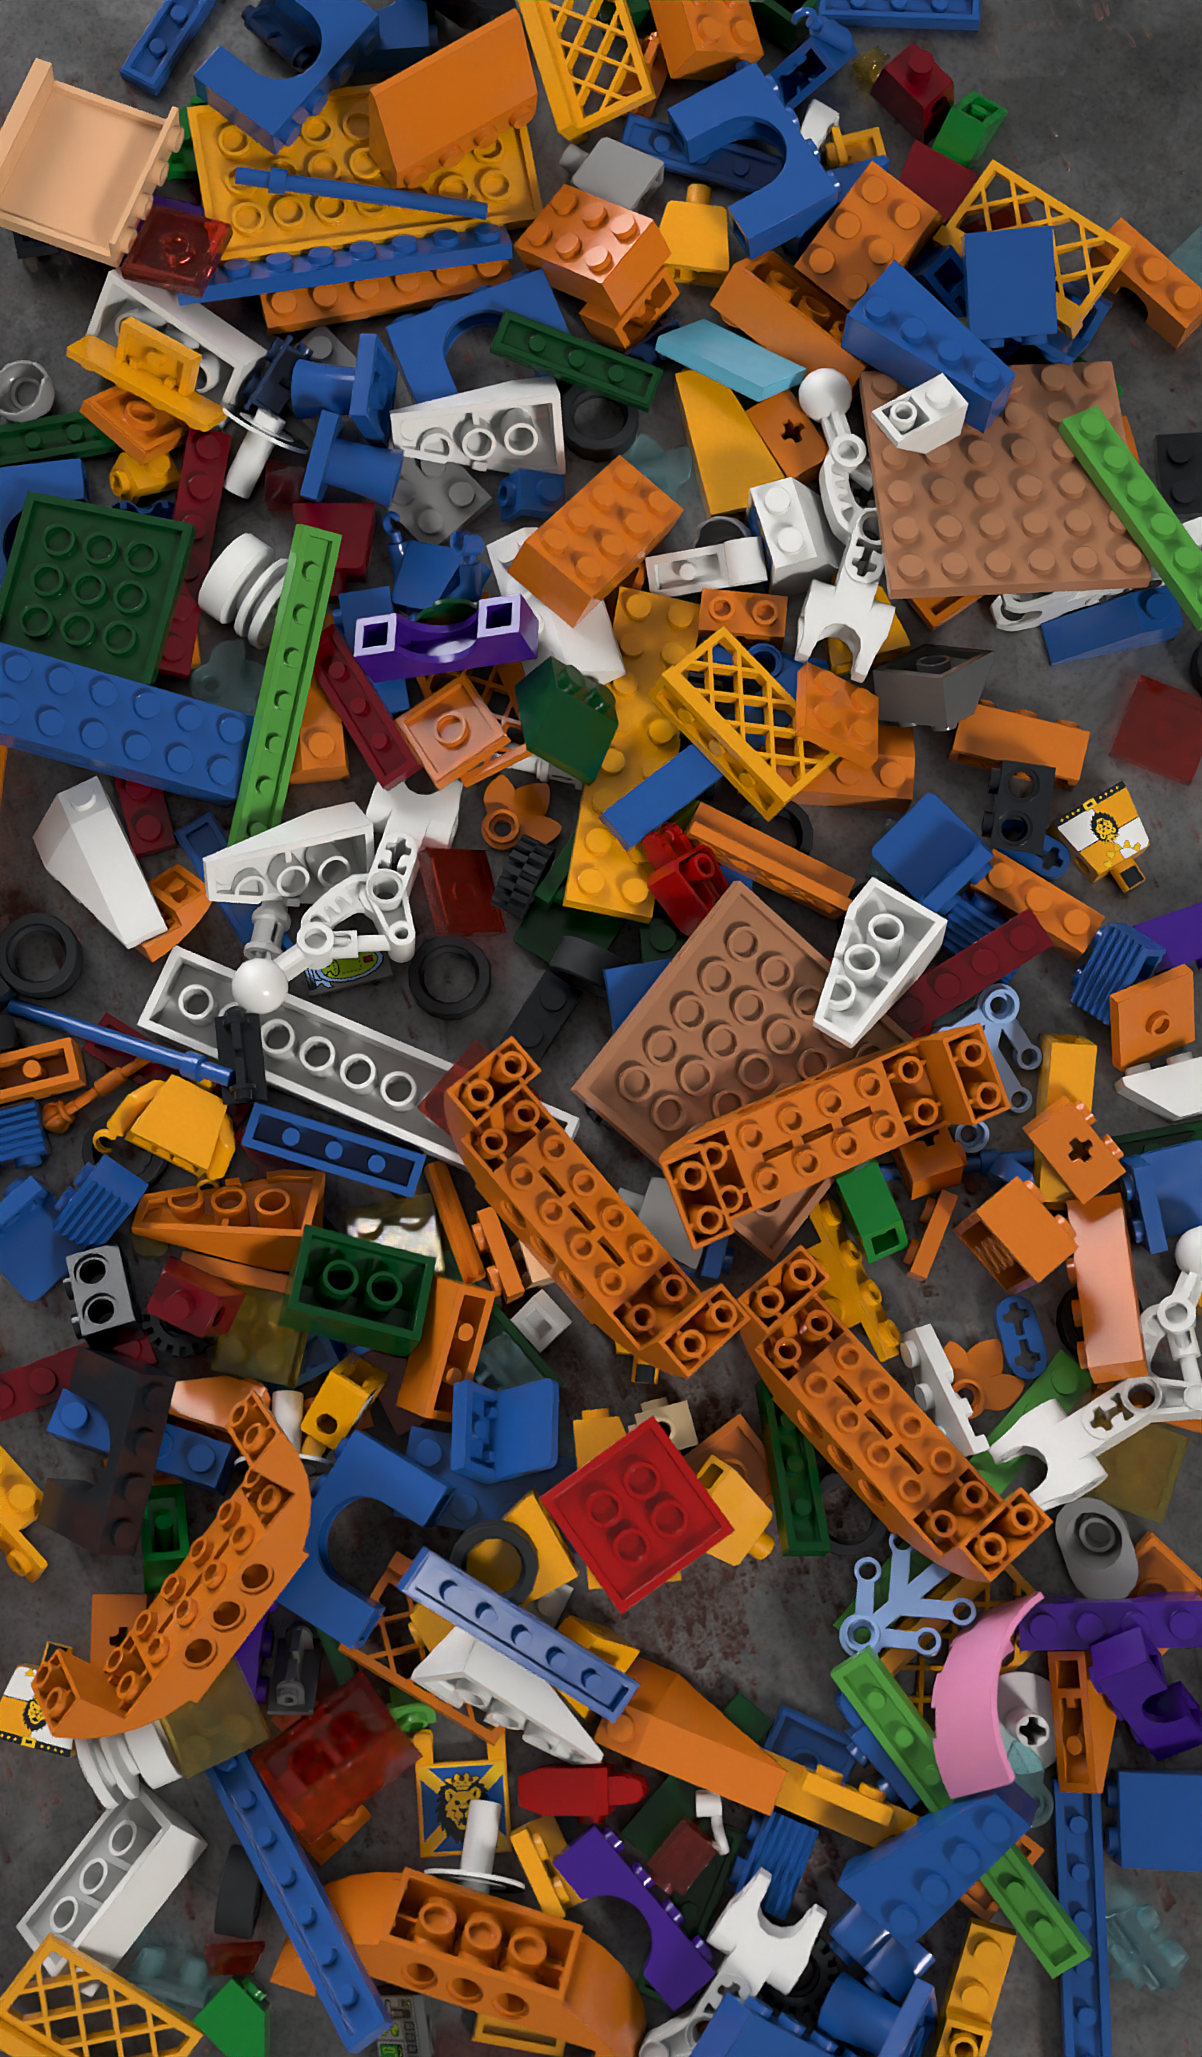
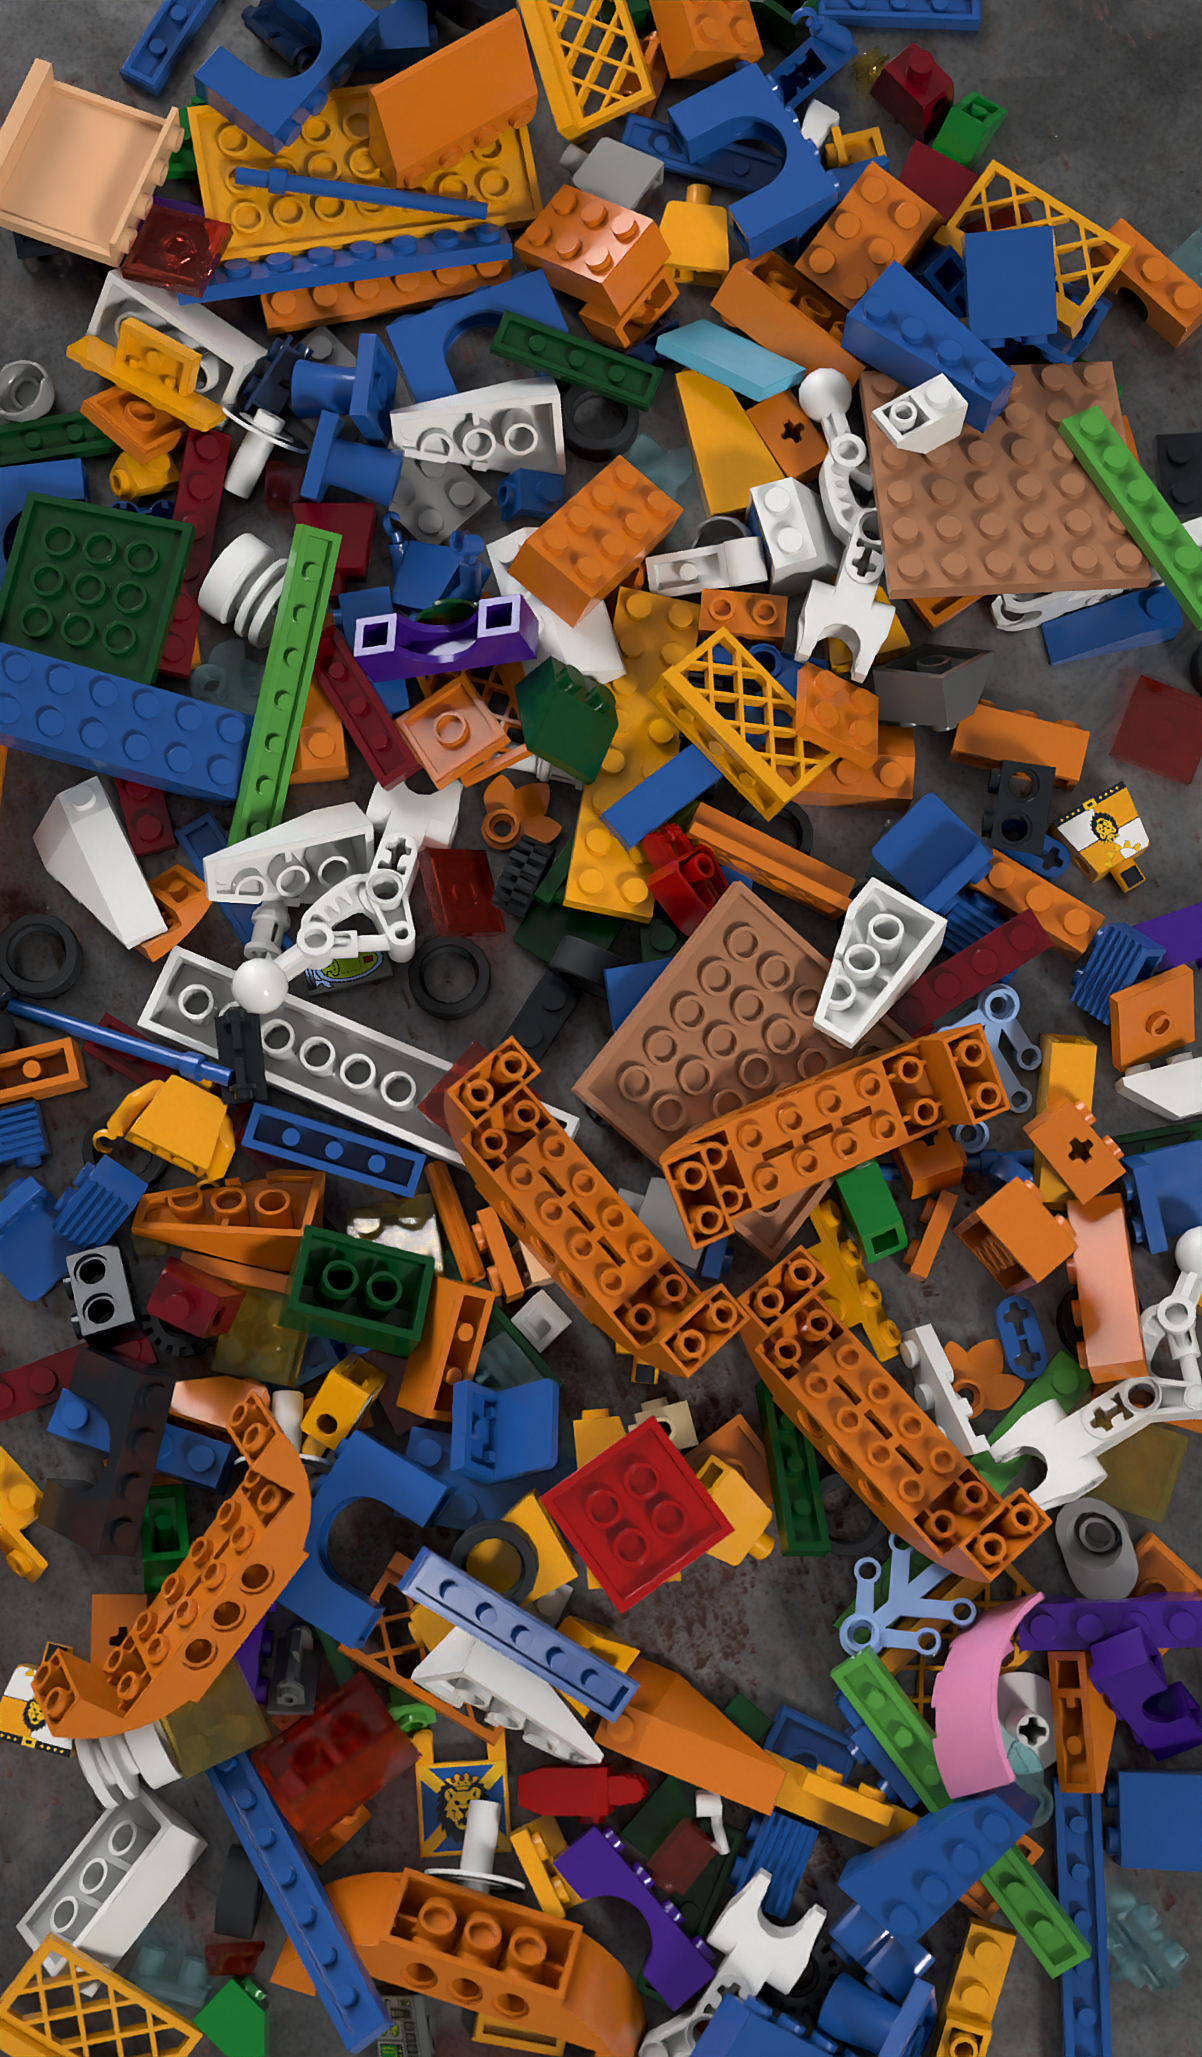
orange piece [41,1042,160,1134] -> none

